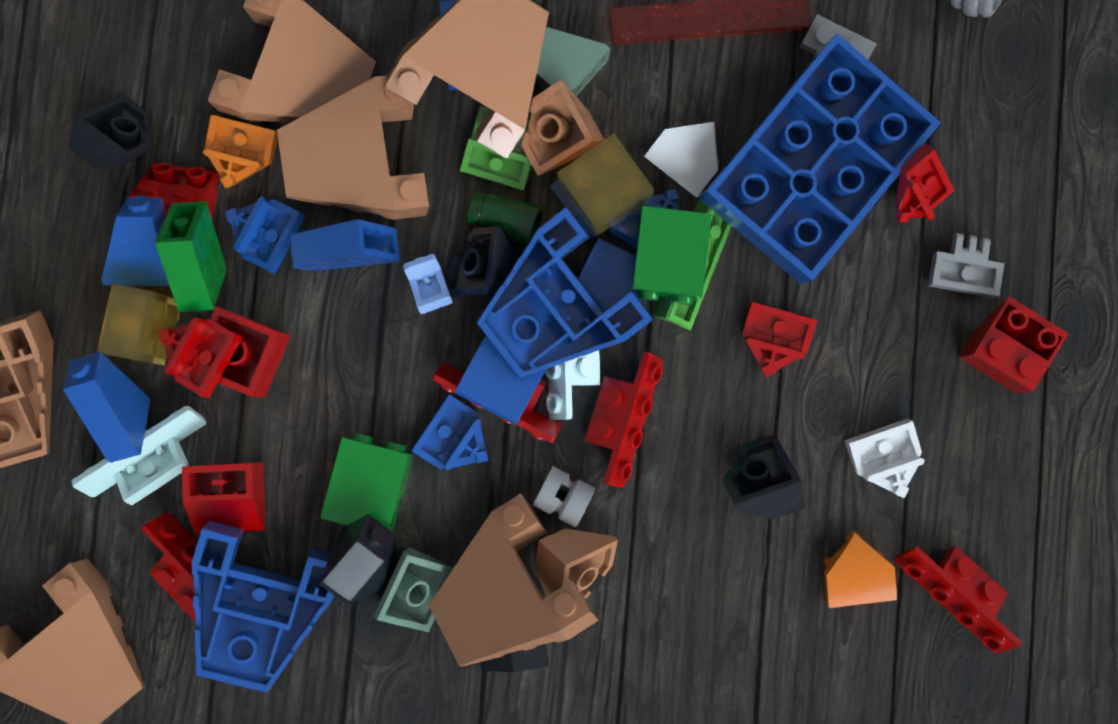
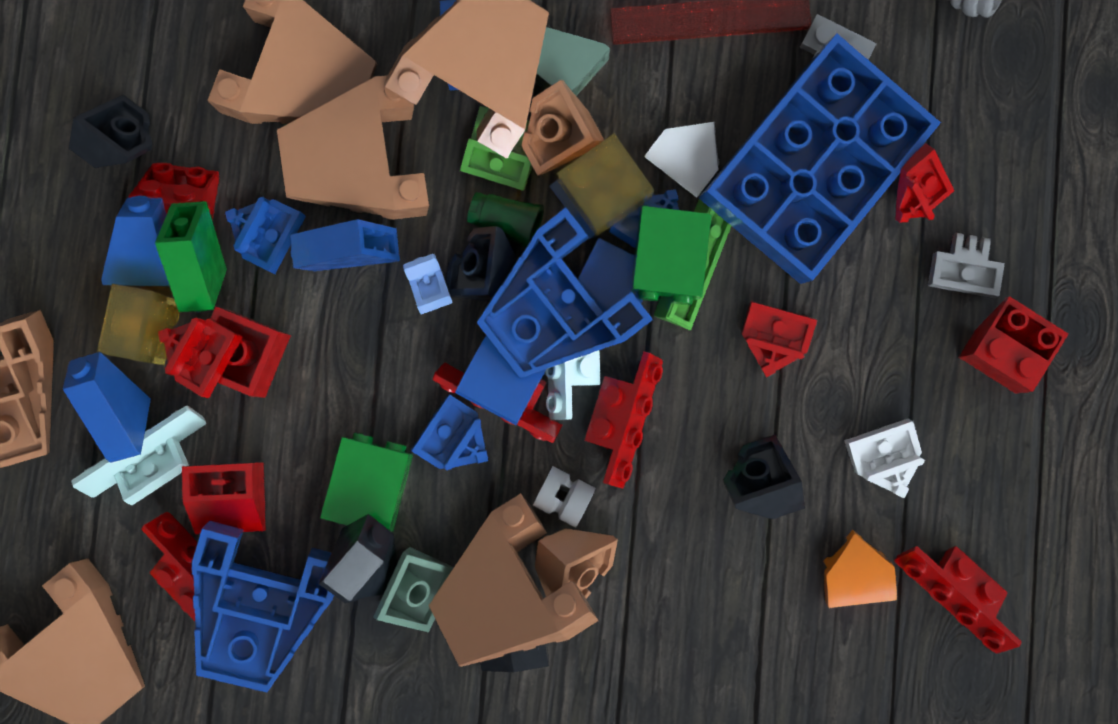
orange slope [202,115,278,188] -> none

